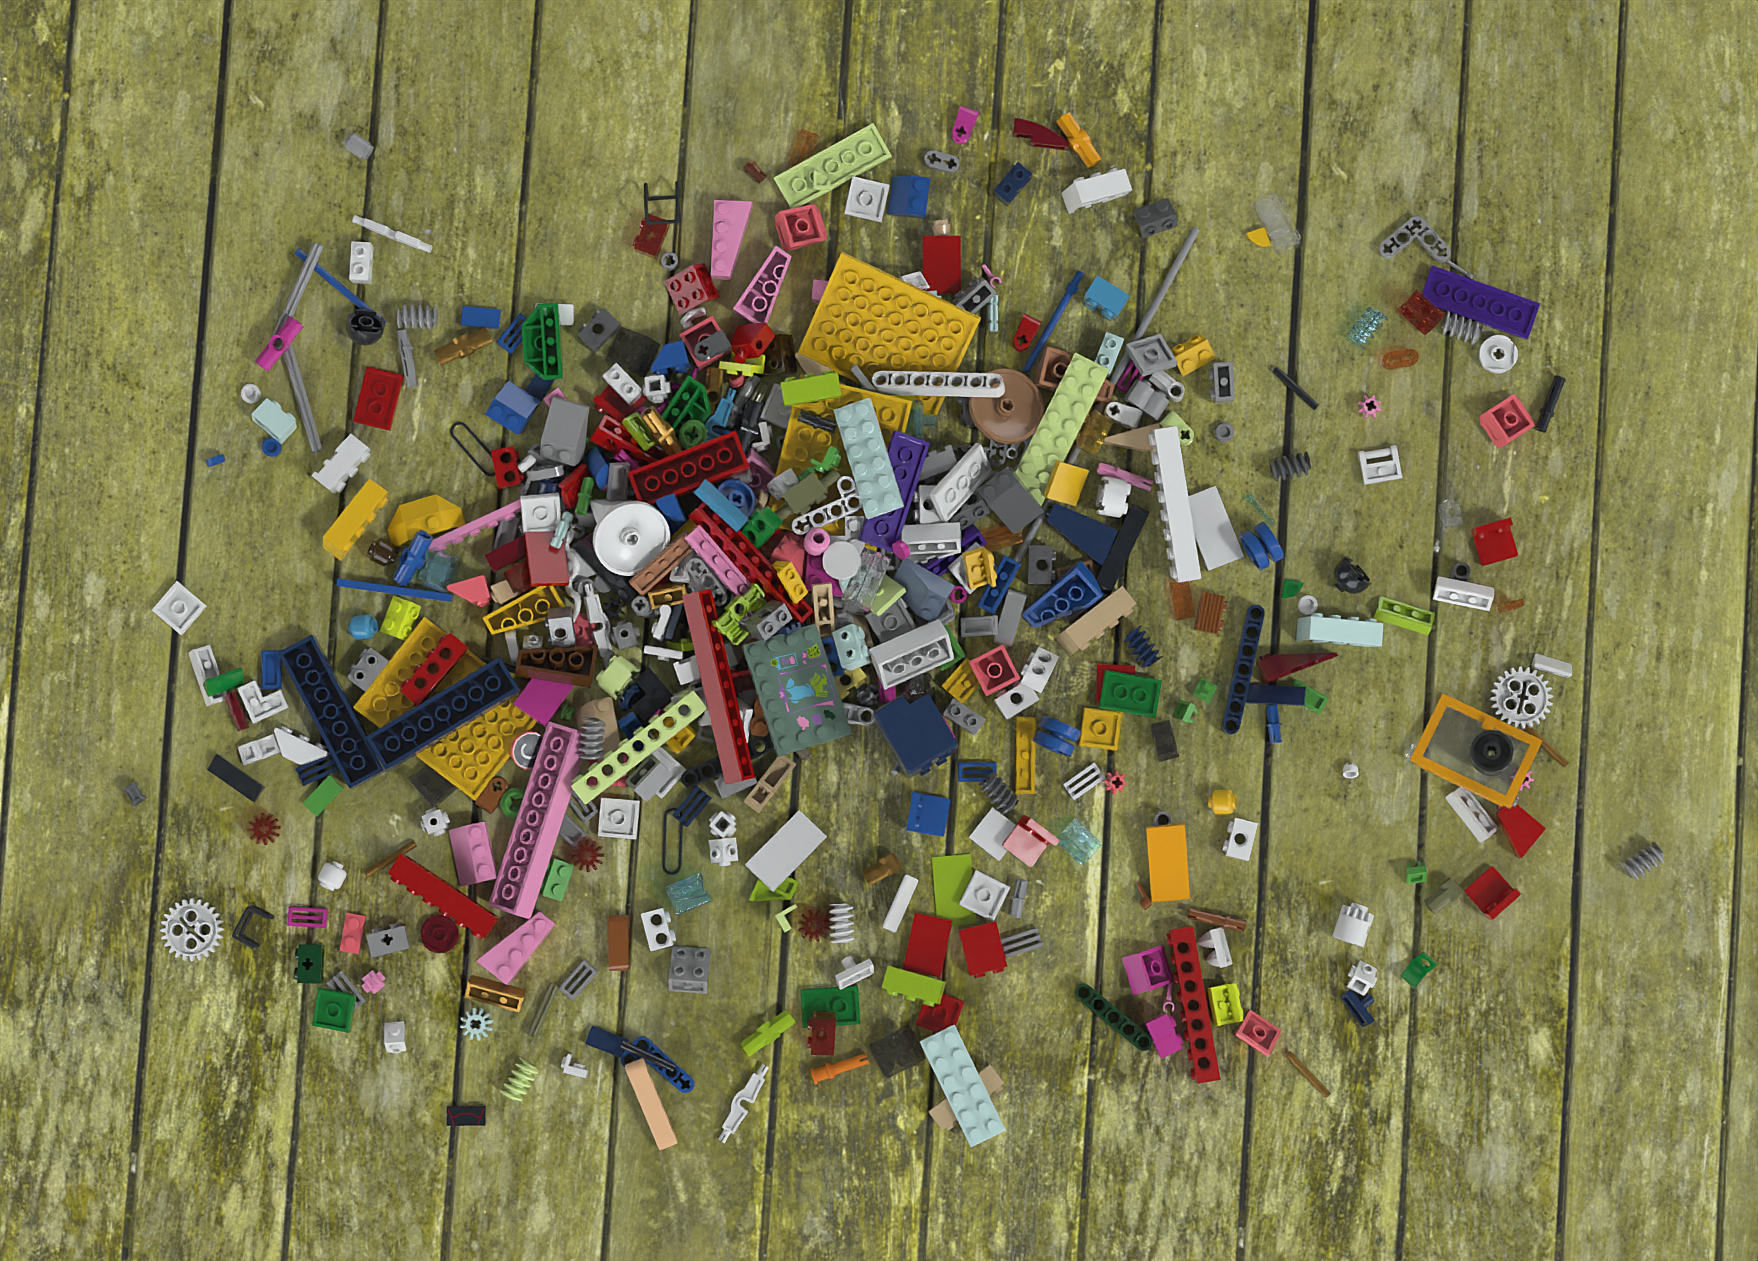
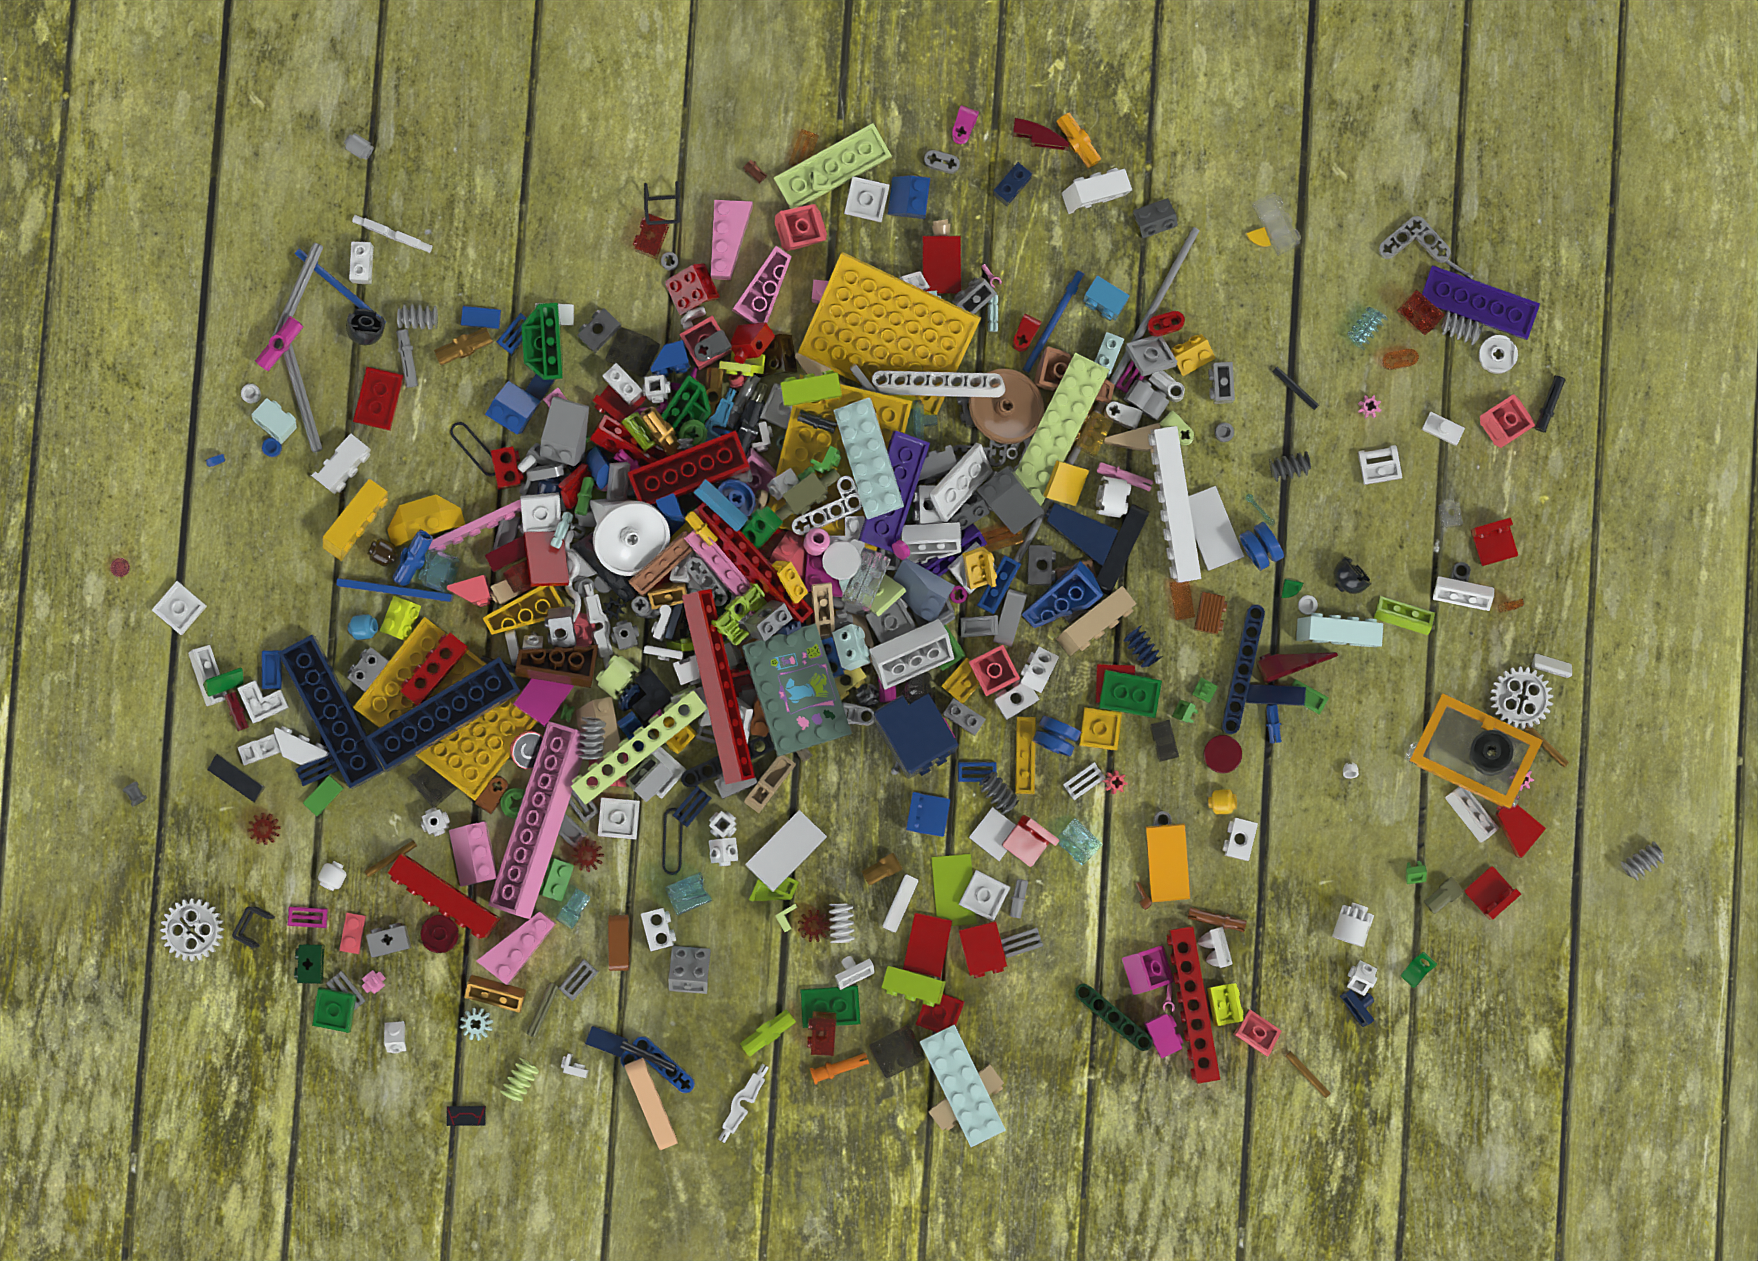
none -> clear pink plate [110,558,130,577]
none -> clear light blue piece [556,889,591,930]
none -> dark grey bush [677,438,694,450]
none -> yellow axle [685,511,718,546]
none -> red plate [1147,311,1185,337]
none -> dark red tile [1203,735,1242,774]
none -> white tile [1421,412,1465,446]

